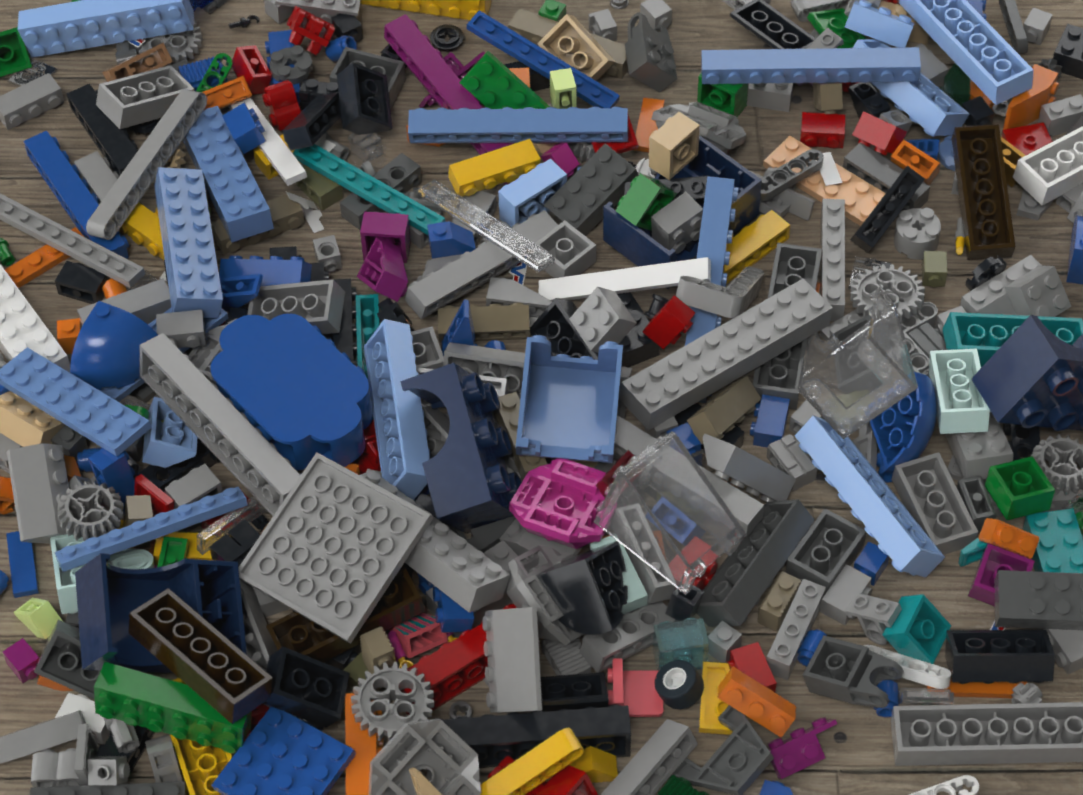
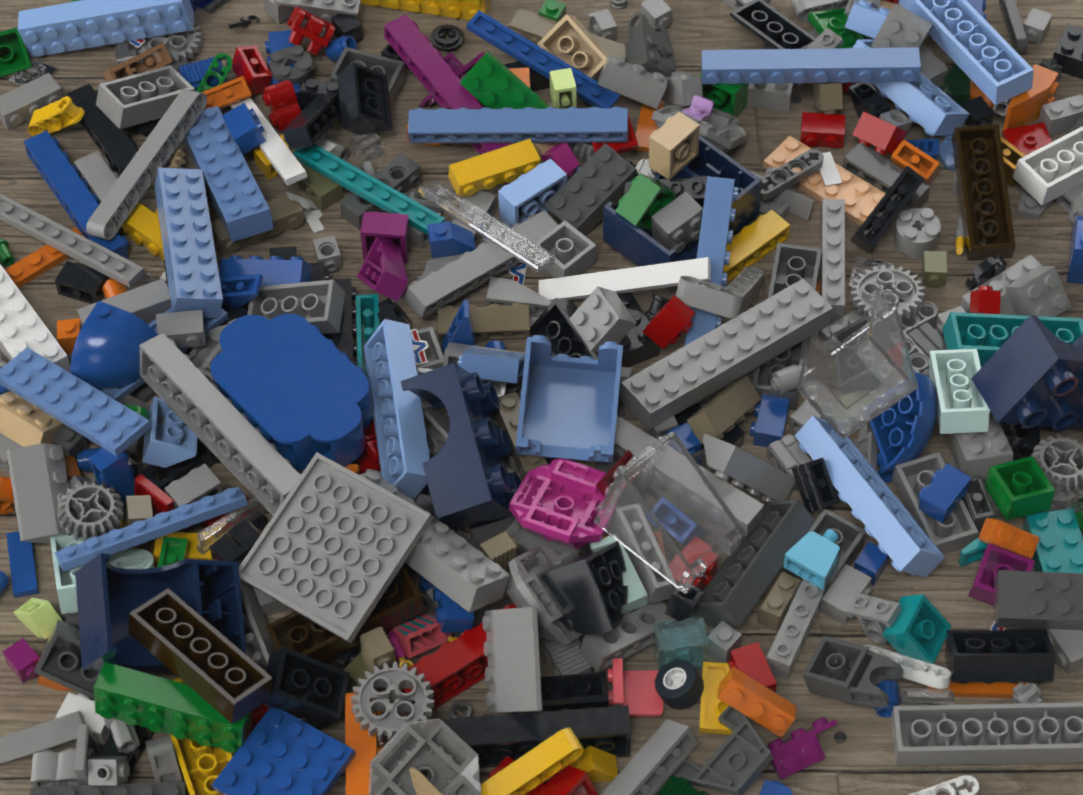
blue brick [797,630,827,667] -> none
none -> yellow piece [28,96,85,136]
none -> sticker [410,329,429,365]
none -> medium blue brick [458,347,525,384]
none -> dark tan brick [479,531,519,574]
none -> light grey brick [597,55,668,109]
none -> light grey brick [665,71,703,106]
none -> lavender bracket [682,95,714,122]
none -> light grey brick [770,364,807,394]
none -> medium azure torso [783,529,840,590]
none -> black brick [791,457,839,513]
none -> light grey brick [871,4,933,49]
none -> blue brick [918,463,972,524]
none -> red brick [970,286,1001,314]

